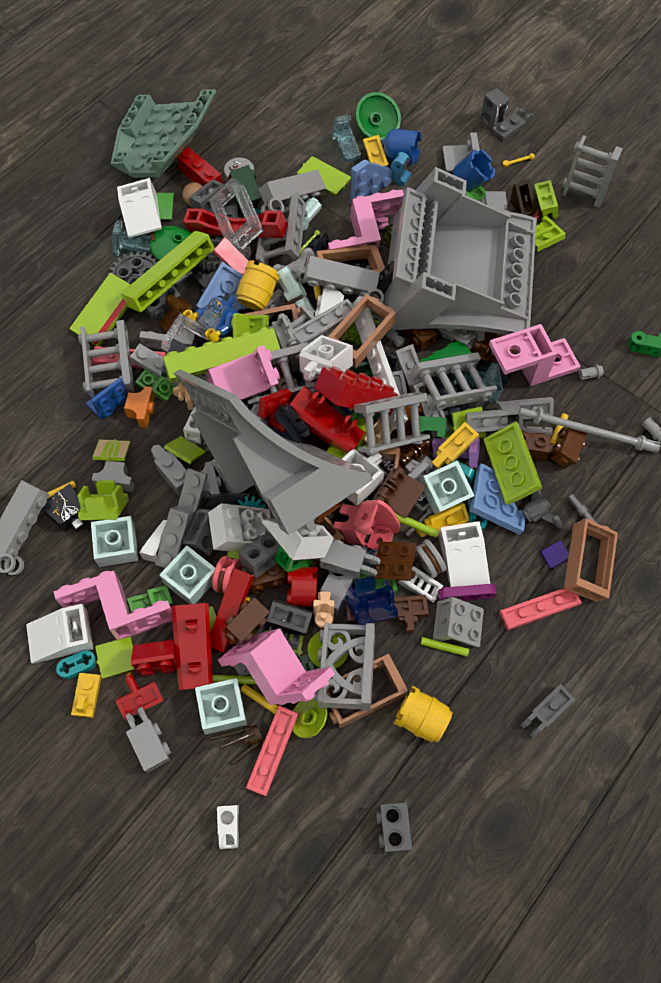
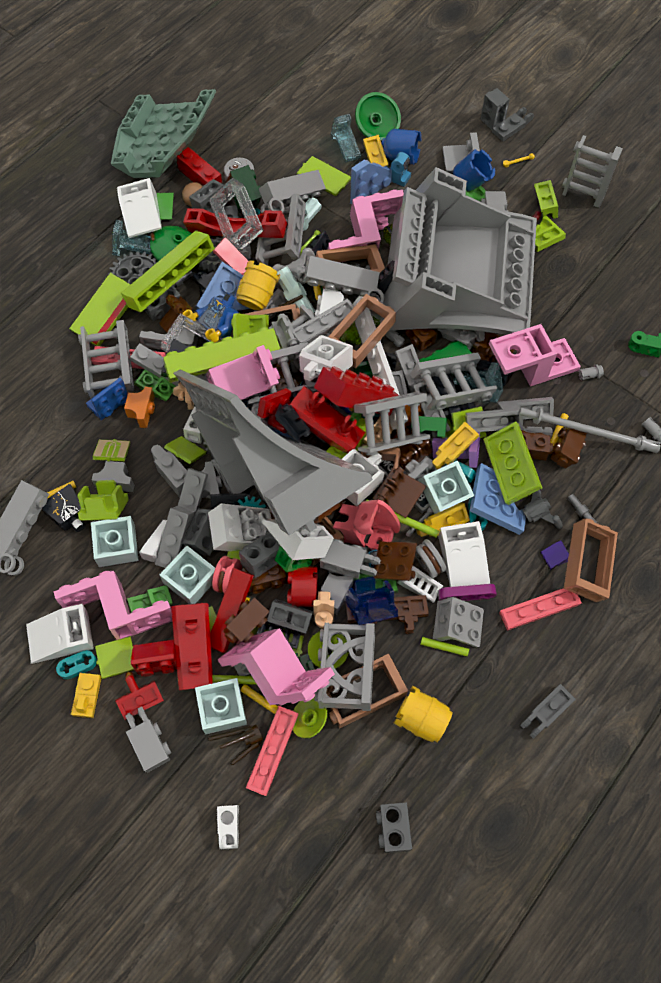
dark brown slope [510,179,537,216] -> none

